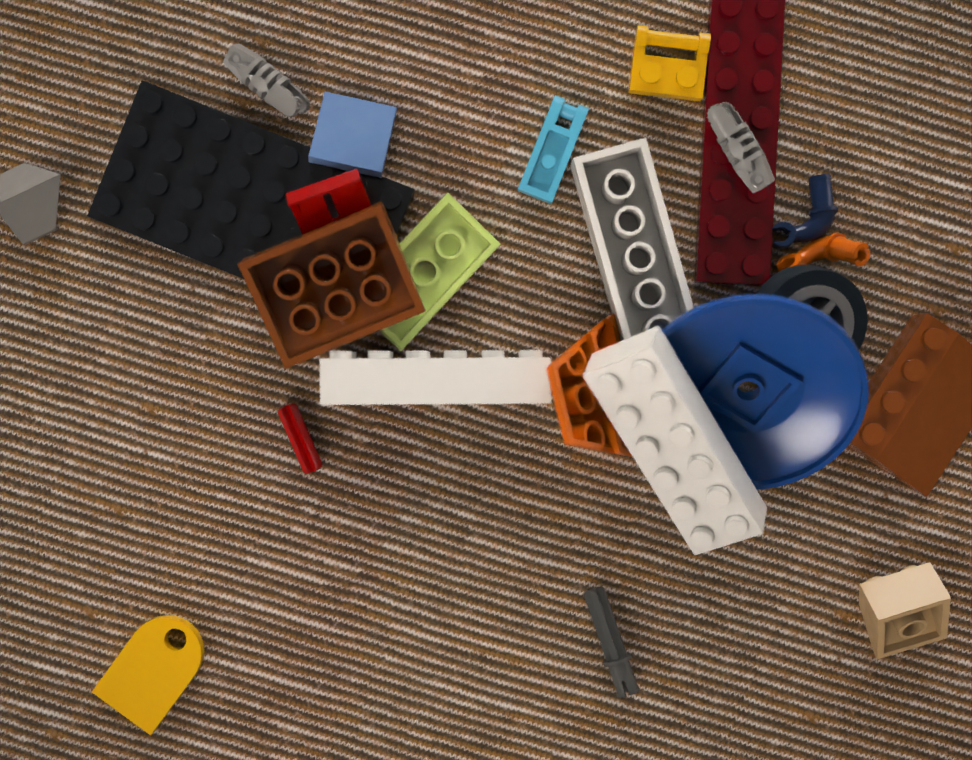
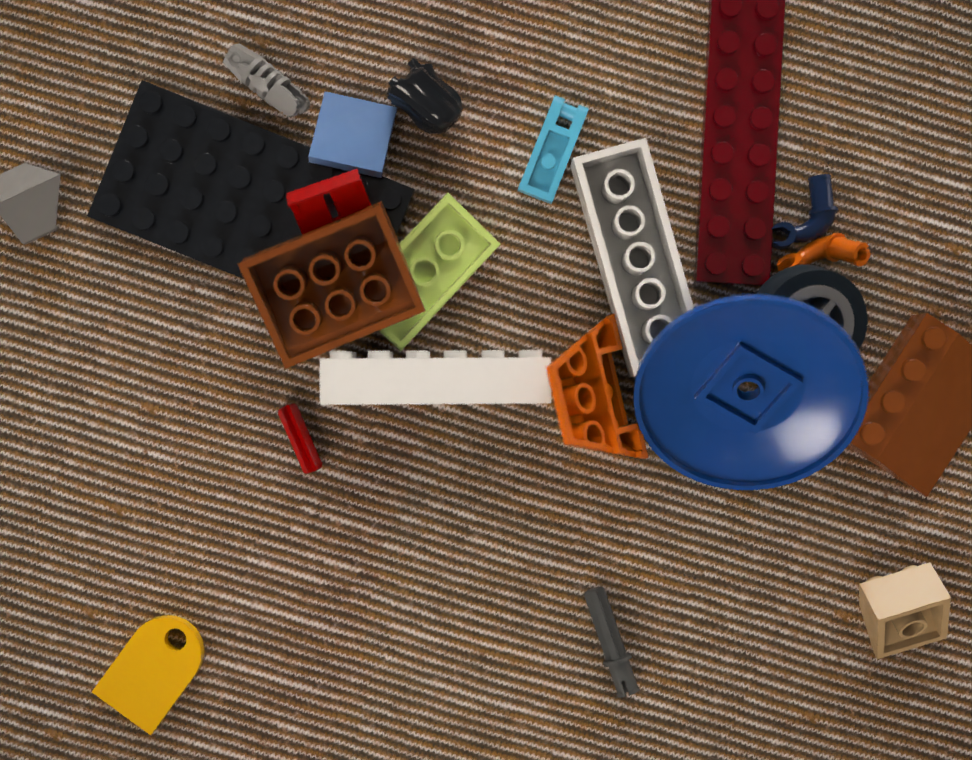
white brick [582,325,767,556] -> none
yellow plate [628,25,711,102] -> none
light grey hinge [706,102,775,193] -> none
none -> black piece [387,57,463,134]

